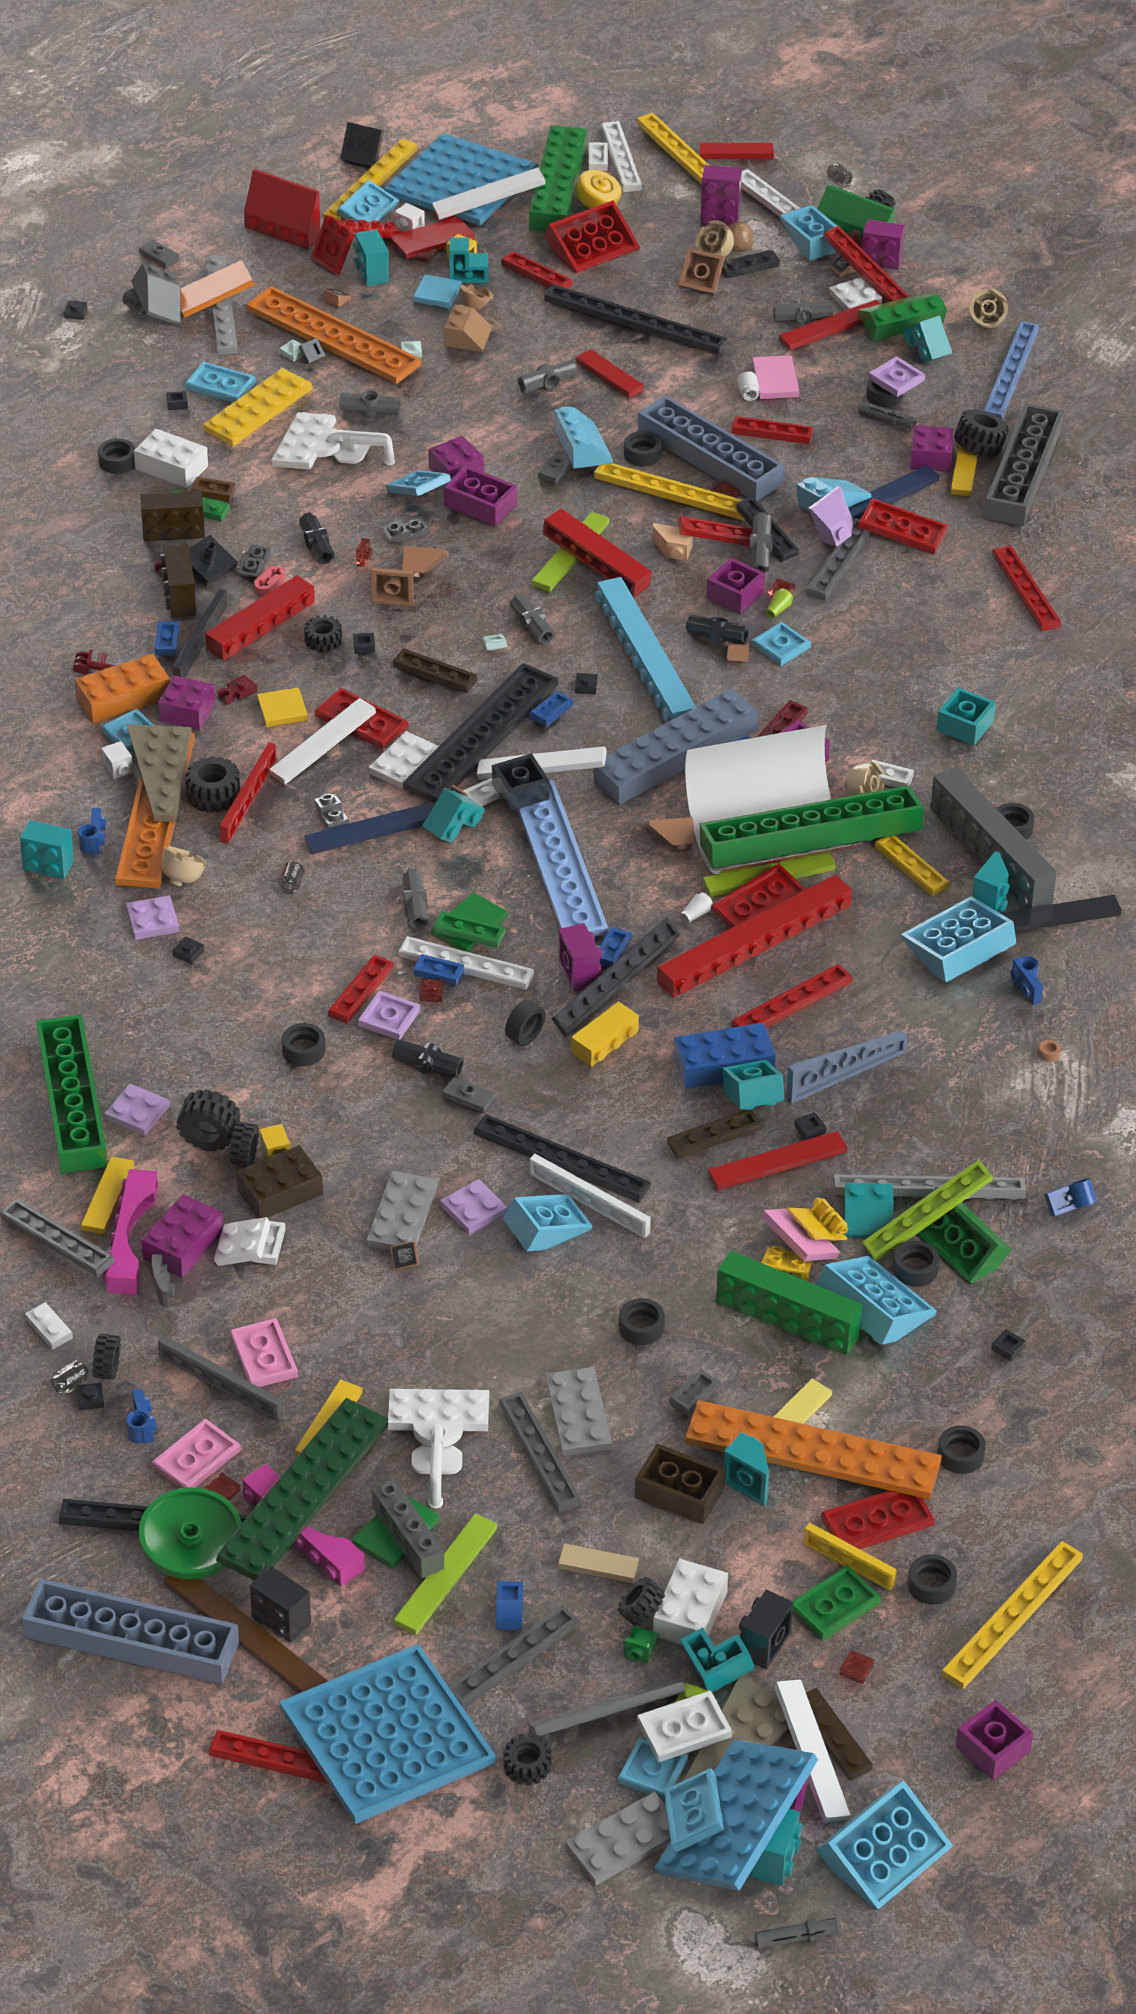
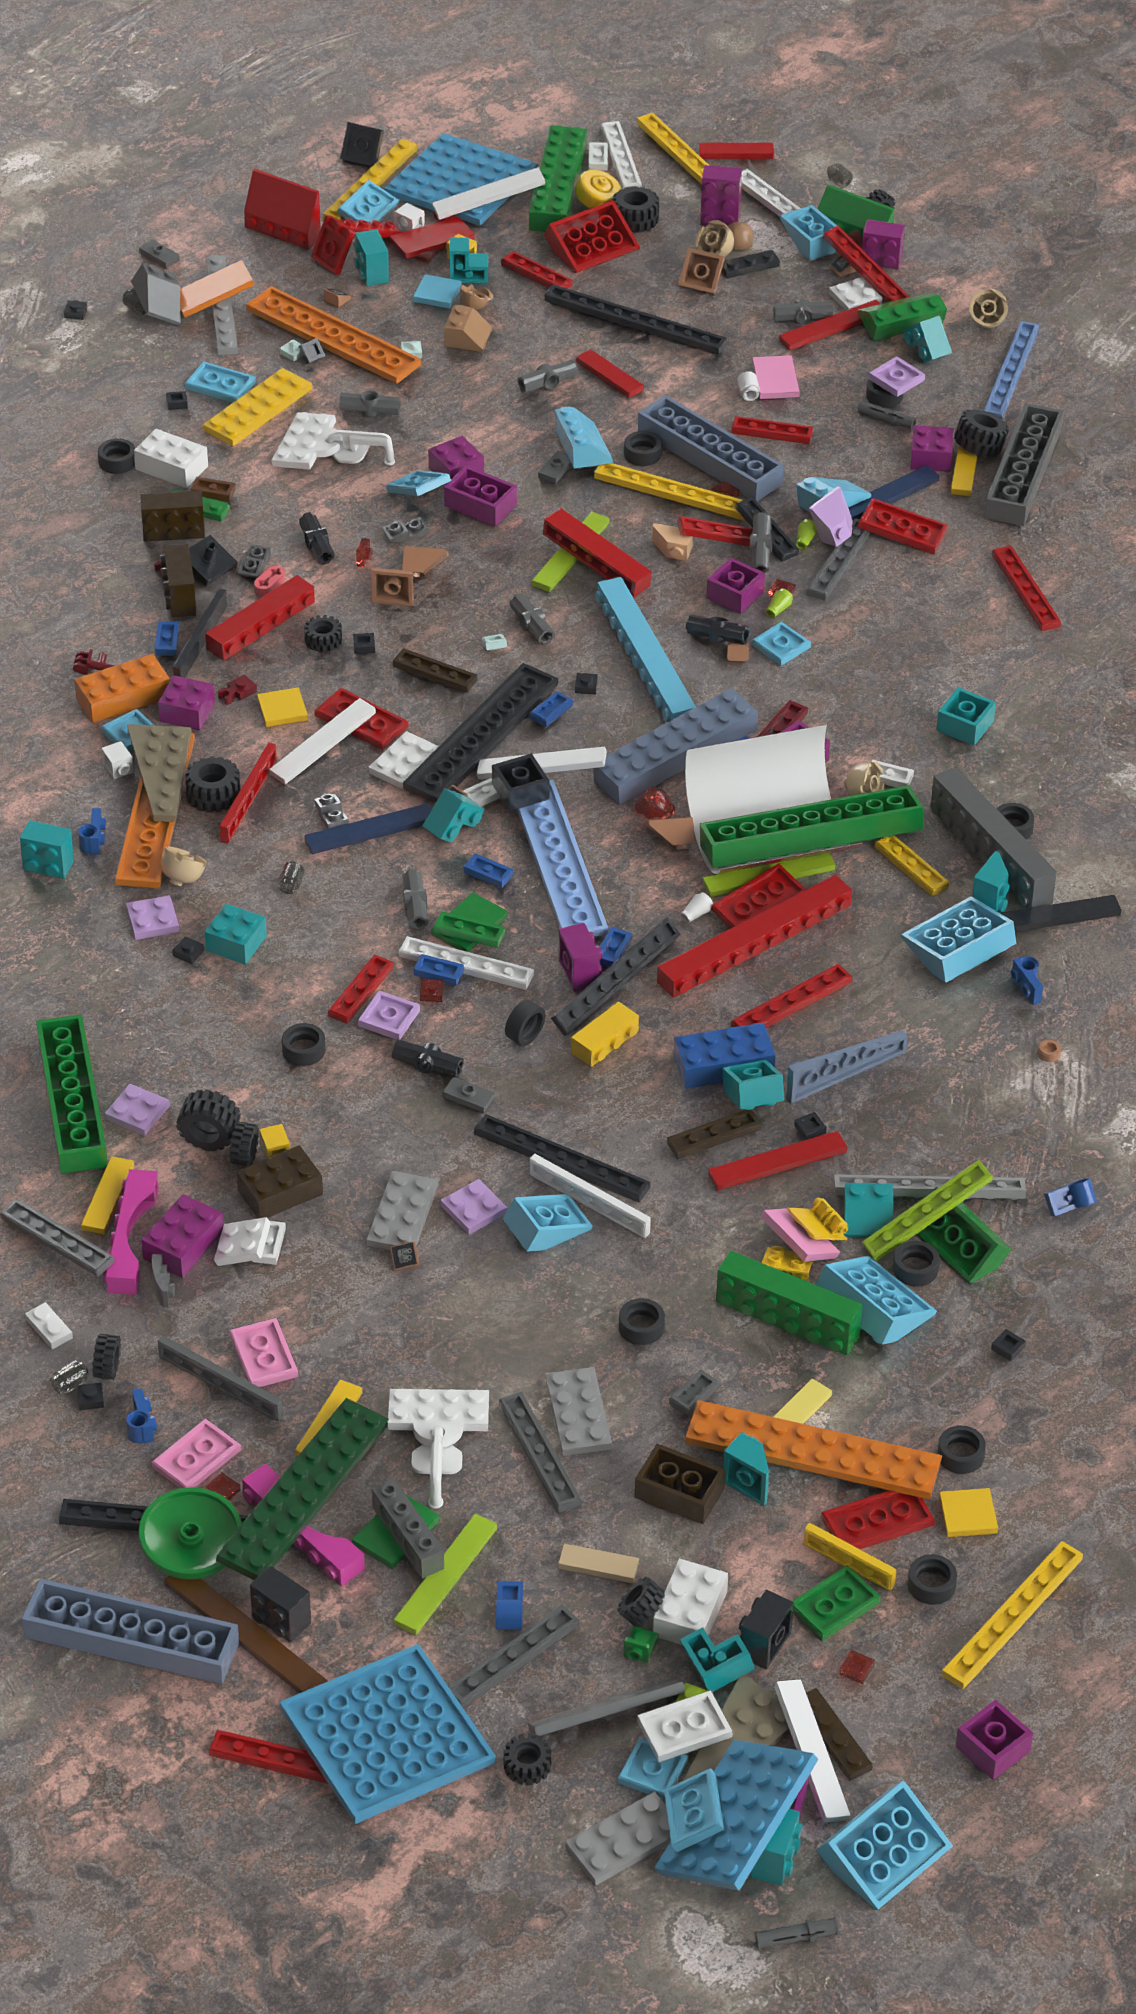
none -> teal brick [204,903,267,965]
none -> blue plate [464,853,513,889]
none -> black tyre [612,186,660,233]
none -> clear red hair [635,787,675,819]
none -> lime cone [795,519,817,550]
none -> yellow tile [939,1488,998,1537]

